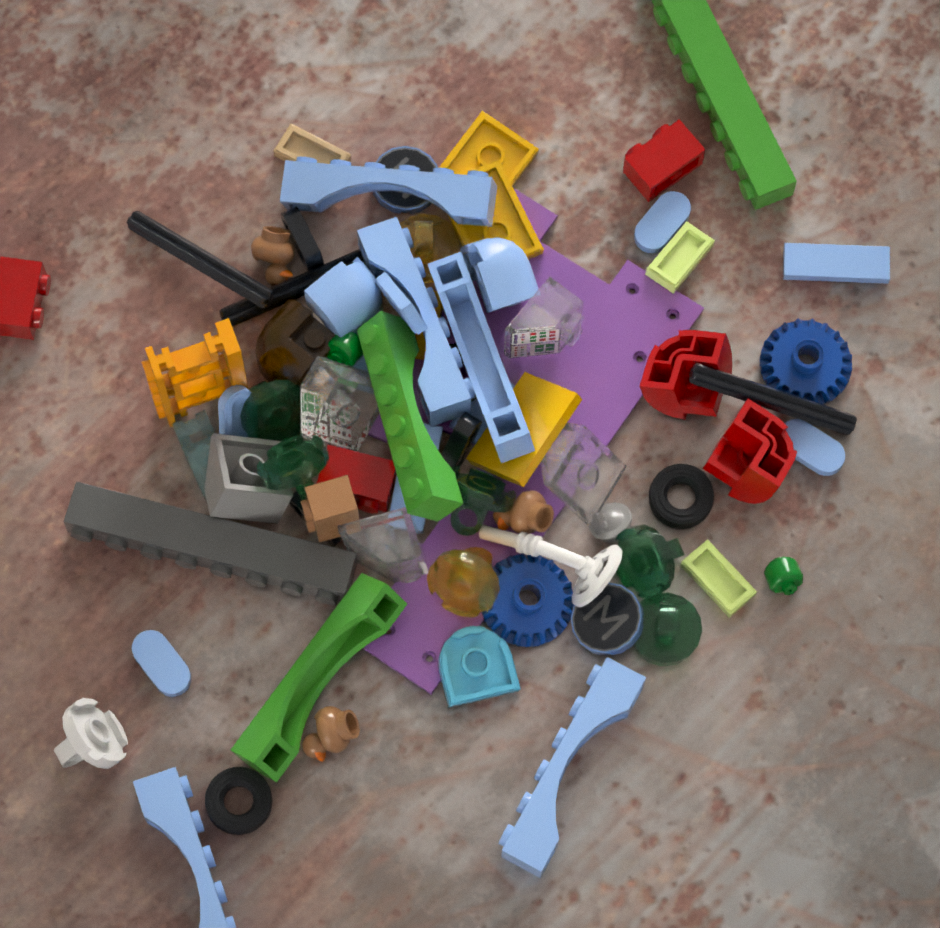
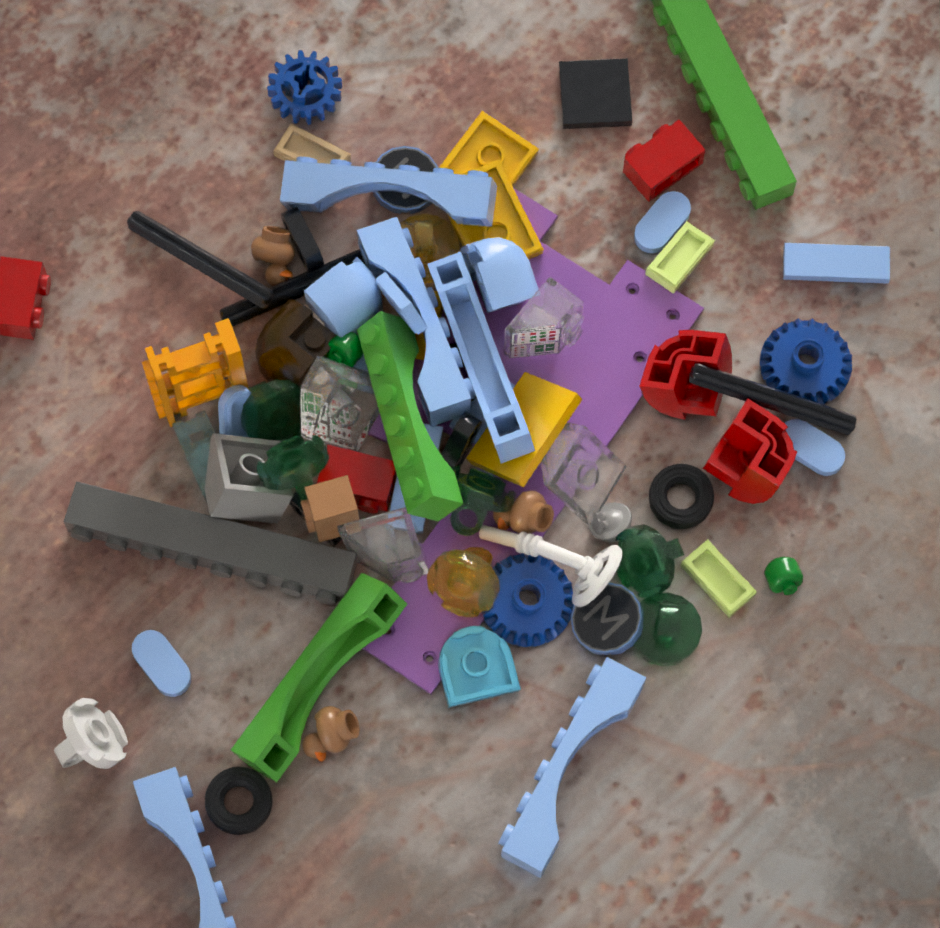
none -> blue gear [267,50,342,125]
none -> black tile [559,58,632,129]

